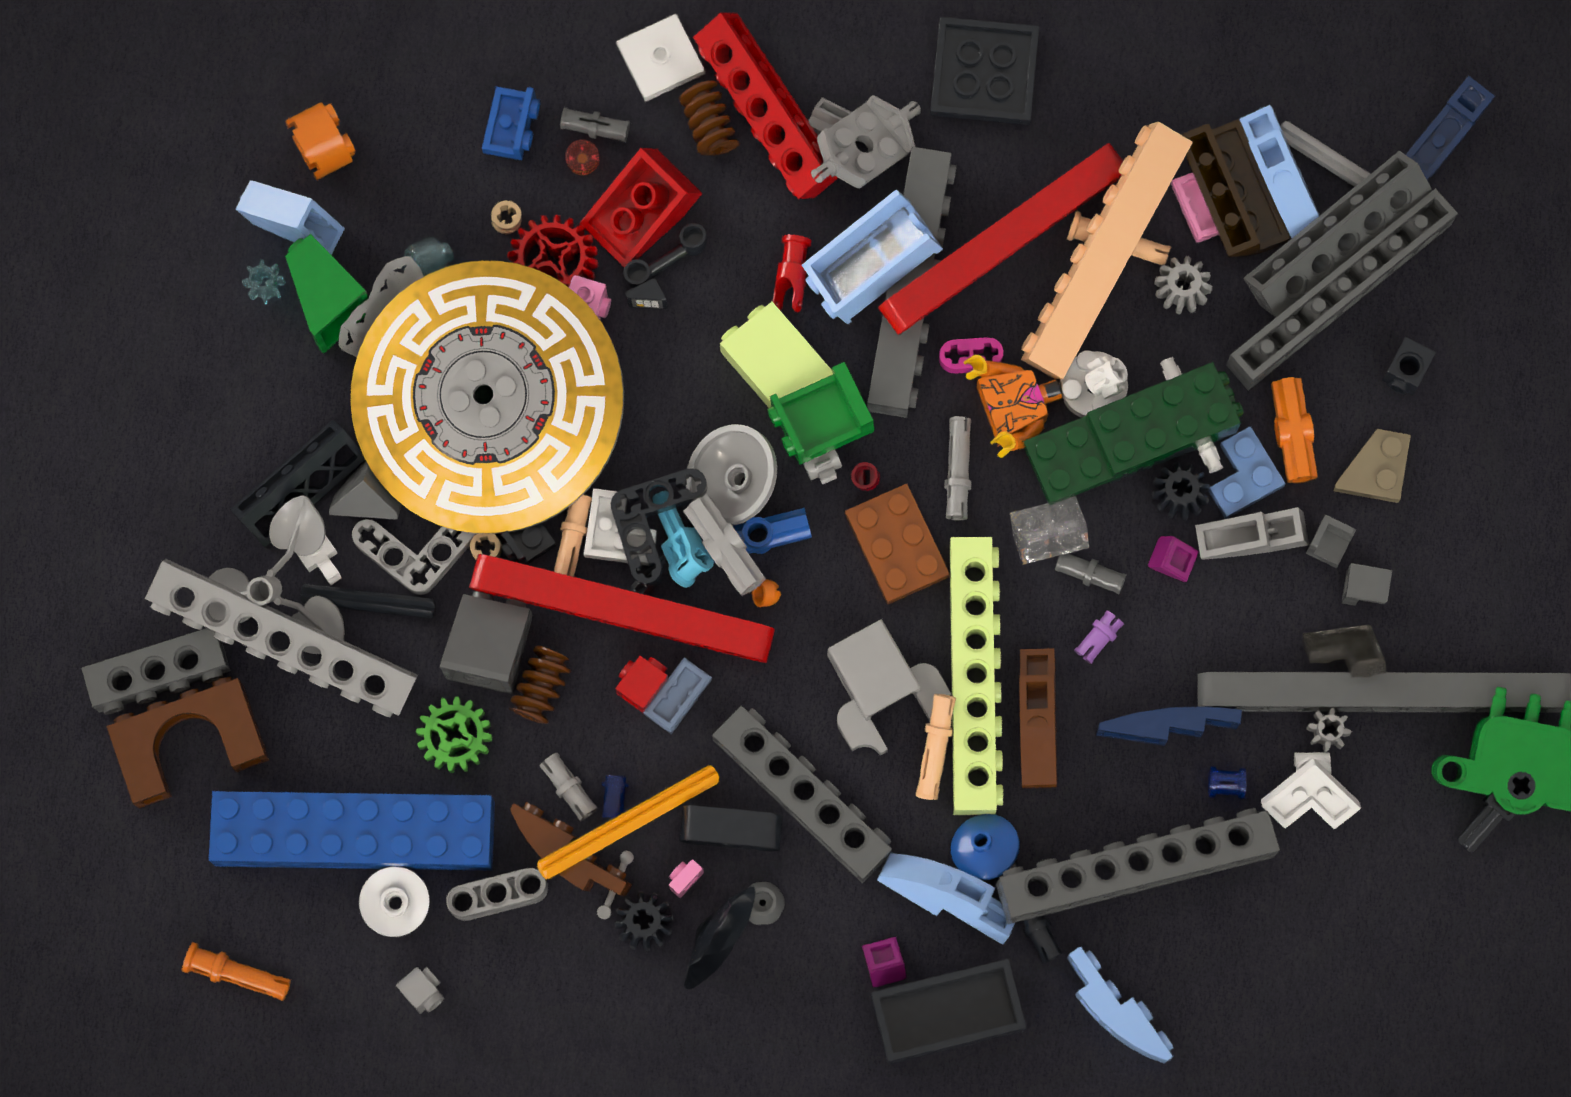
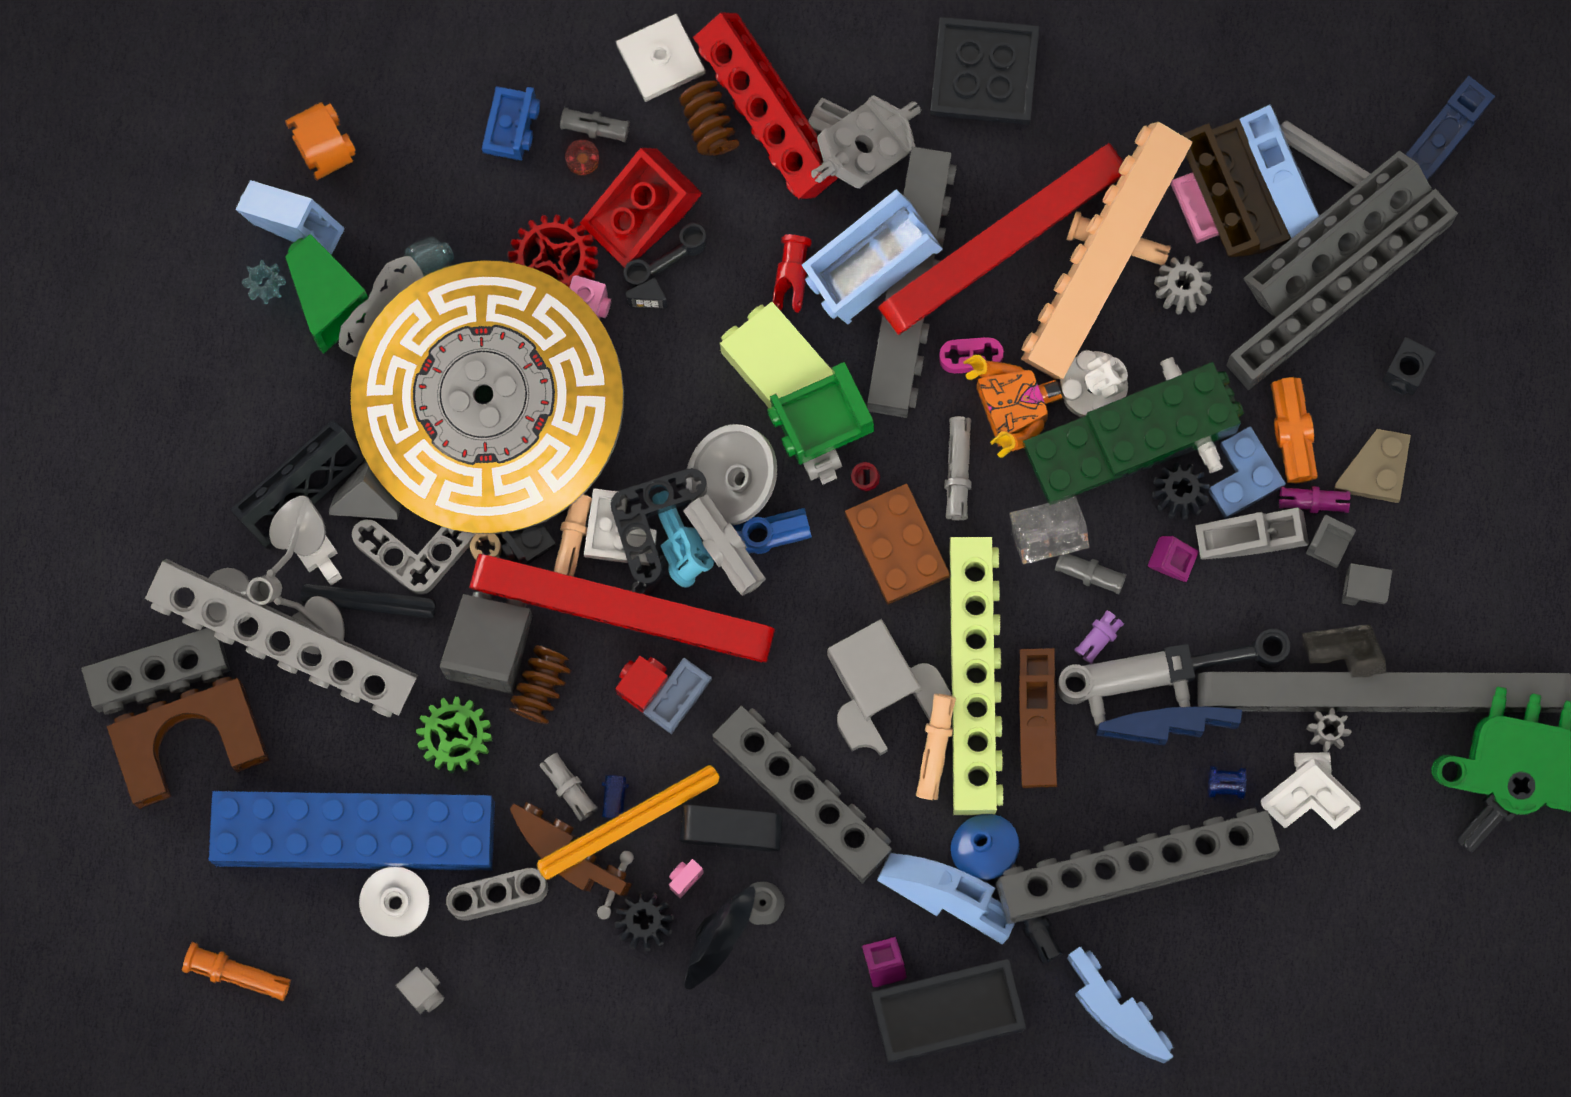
tan bush [491,201,522,234] -> none
orange hinge [752,579,781,607] -> none
none -> light grey piece [1057,629,1290,726]
none -> magenta pin [1279,486,1350,513]

